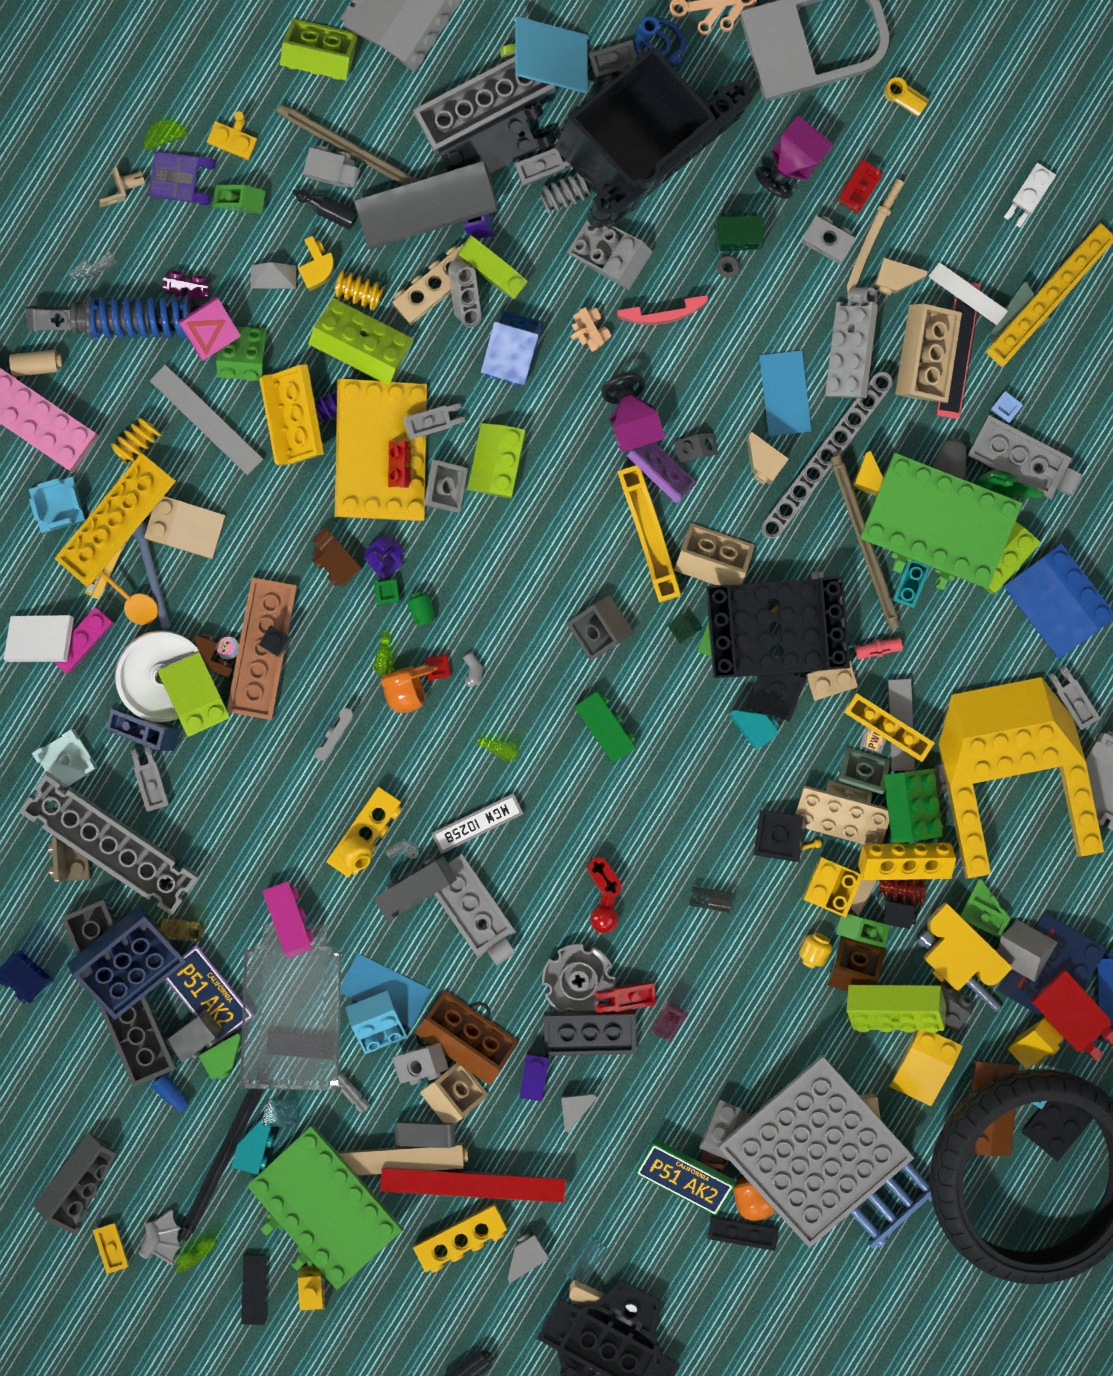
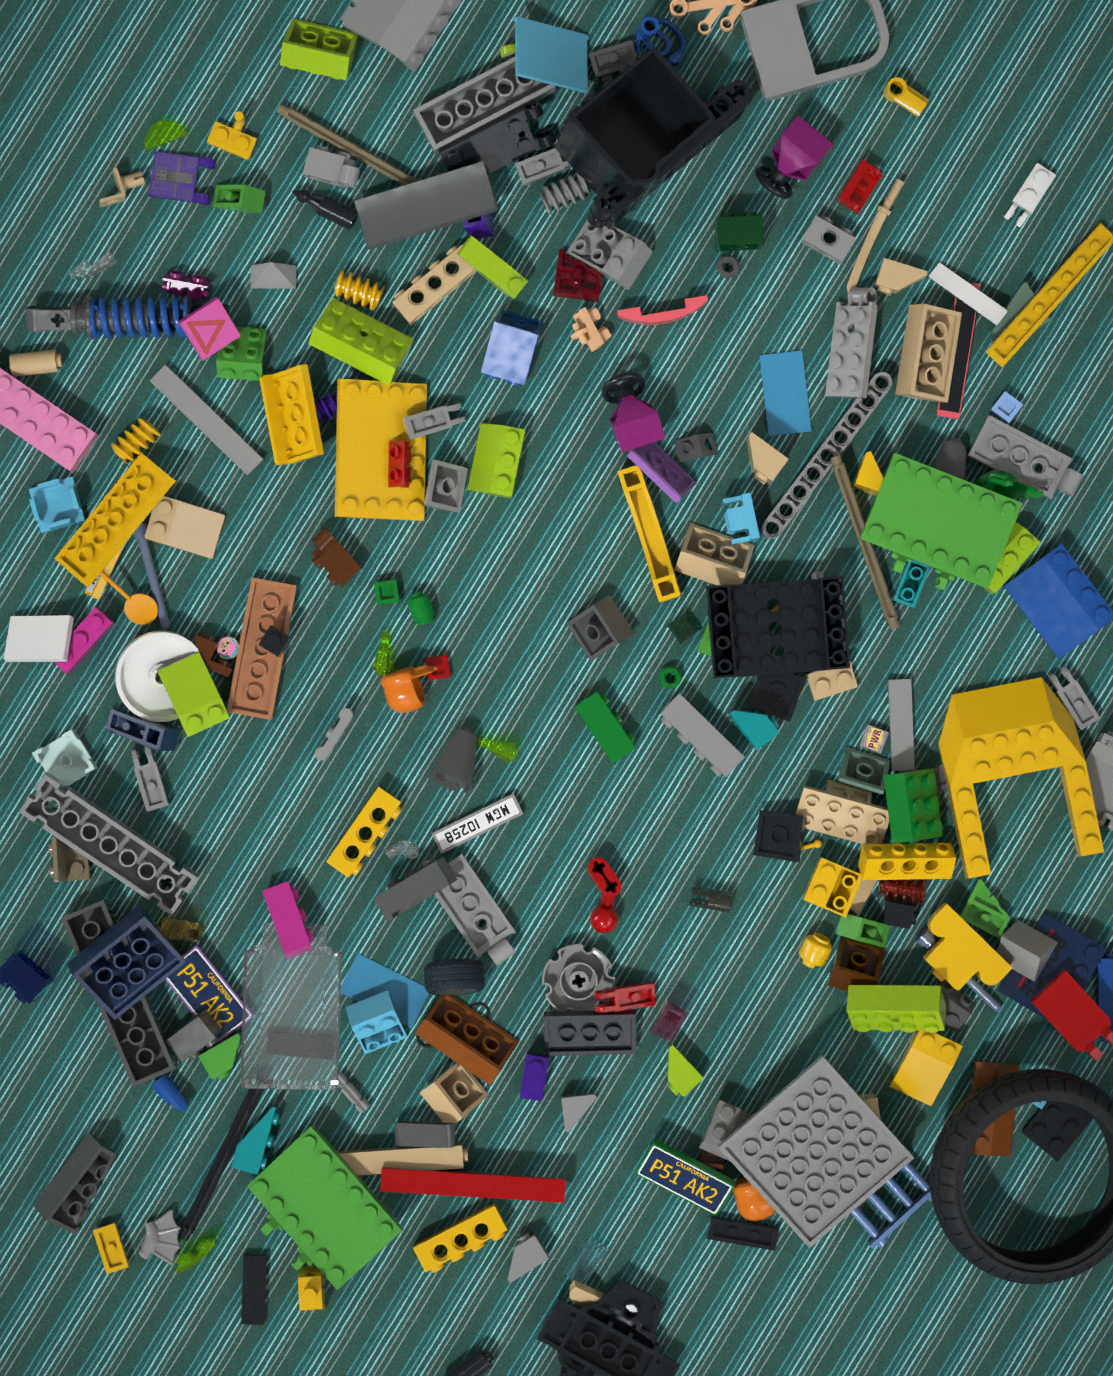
clear light blue slope [262,1099,300,1127] -> none
yellow brick [298,236,334,292] -> none
yellow head [339,836,373,870] -> none
dark purple hair [364,535,405,579] -> none
light grey brick [392,1043,449,1085] -> none
light grey beam [448,259,481,328] -> none
light grey arm [463,652,483,687] -> none
yellow brick [844,693,935,762] -> none
coral pin [855,636,903,660] -> none
yellow brick [1008,1018,1064,1069] -> none
none -> black wheel [424,959,485,995]
none -> dark grey cone [428,727,477,793]
none -> dark red slope [553,249,602,302]
none -> green plate [659,666,682,689]
none -> light grey brick [660,693,745,777]
none -> lime slope [667,1043,704,1097]
none -> medium azure panel [722,493,760,546]

